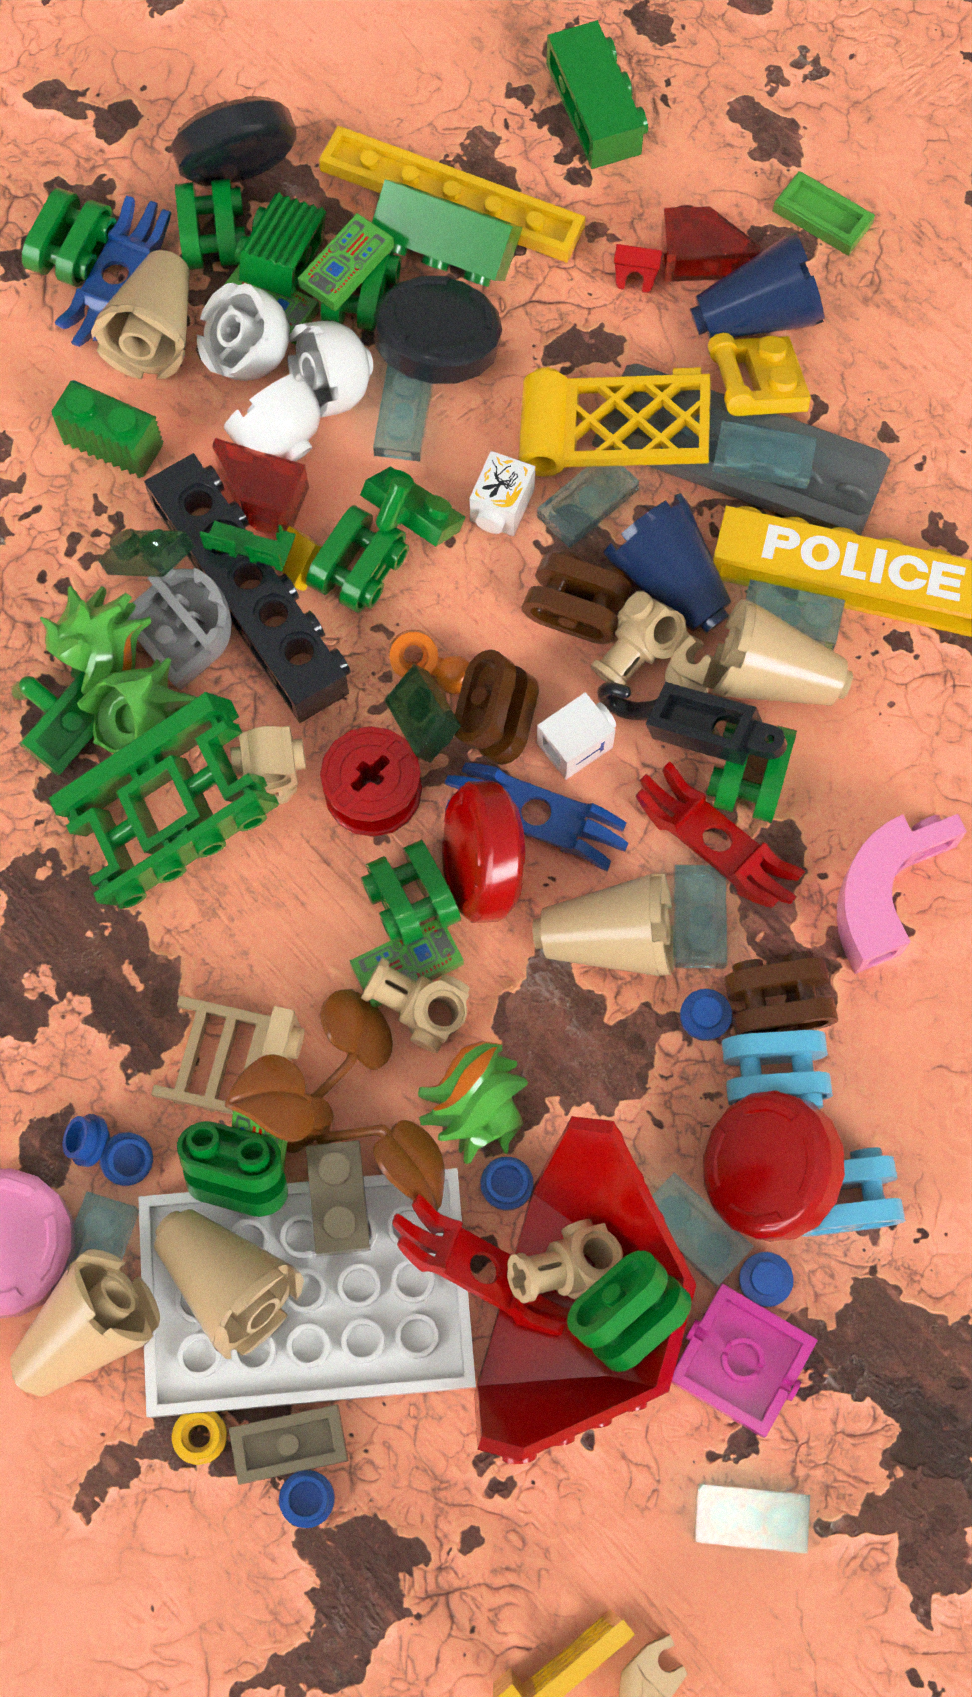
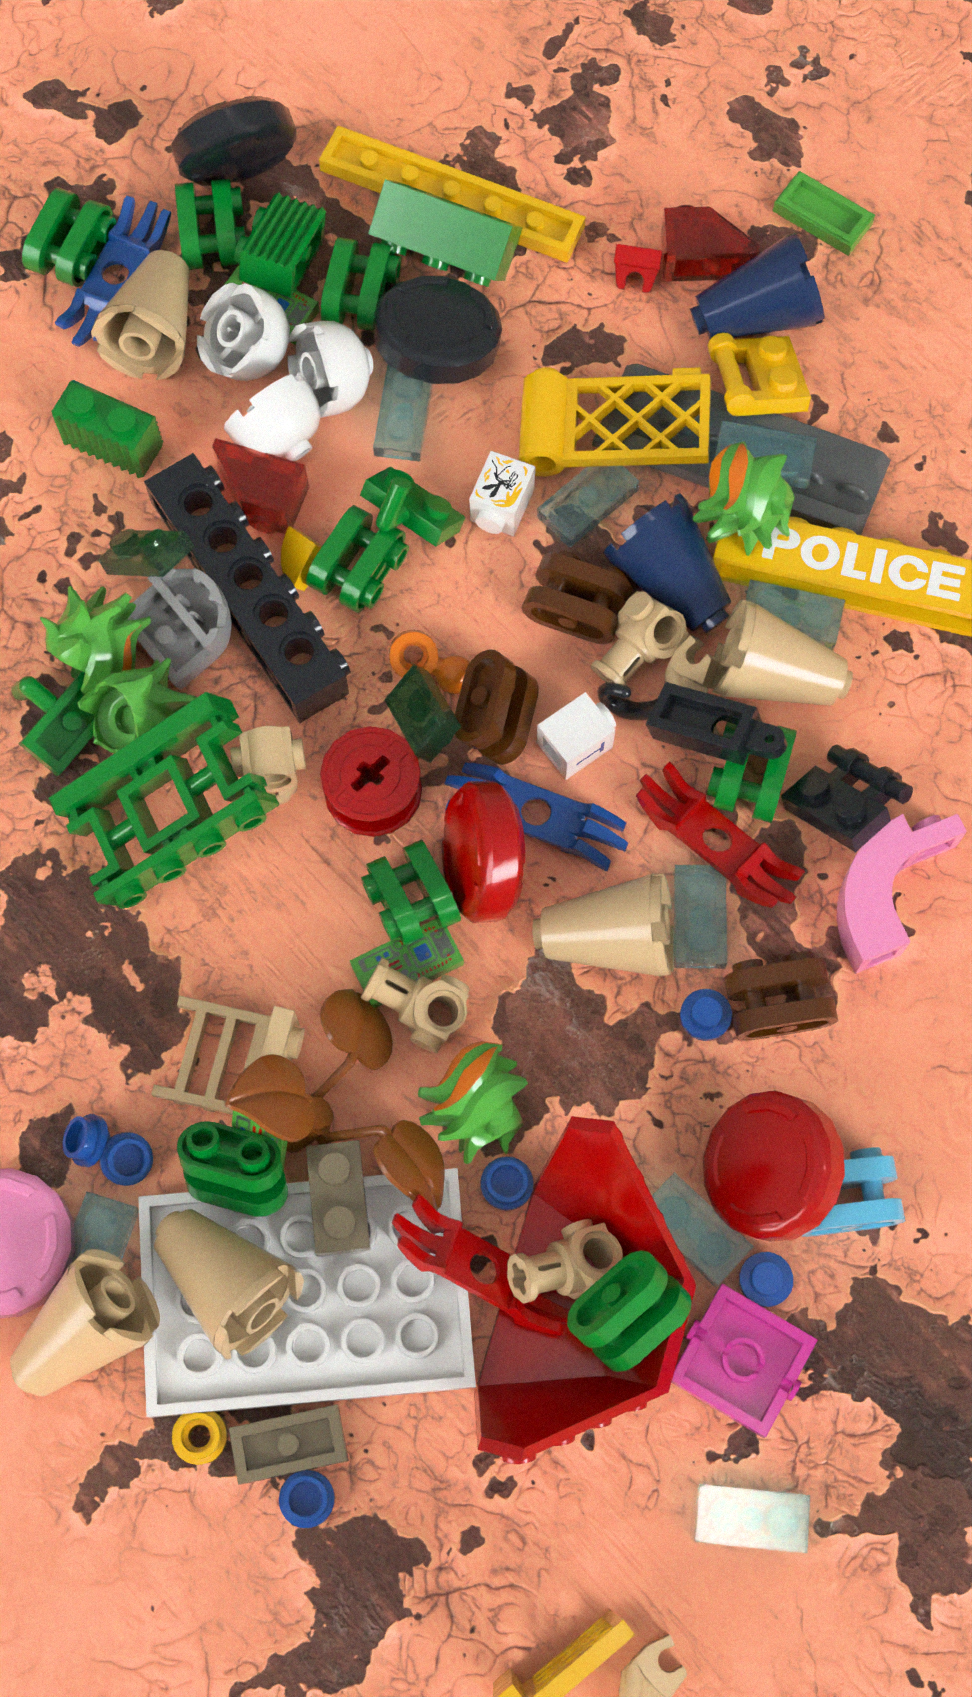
green piece [200,521,296,571] -> none
bright green tile [298,213,394,312] -> none
green brick [546,20,648,169] -> none
medium azure brick [722,1030,833,1109] -> none
none -> bright green hair [692,441,795,556]
none -> black plate [781,744,913,853]

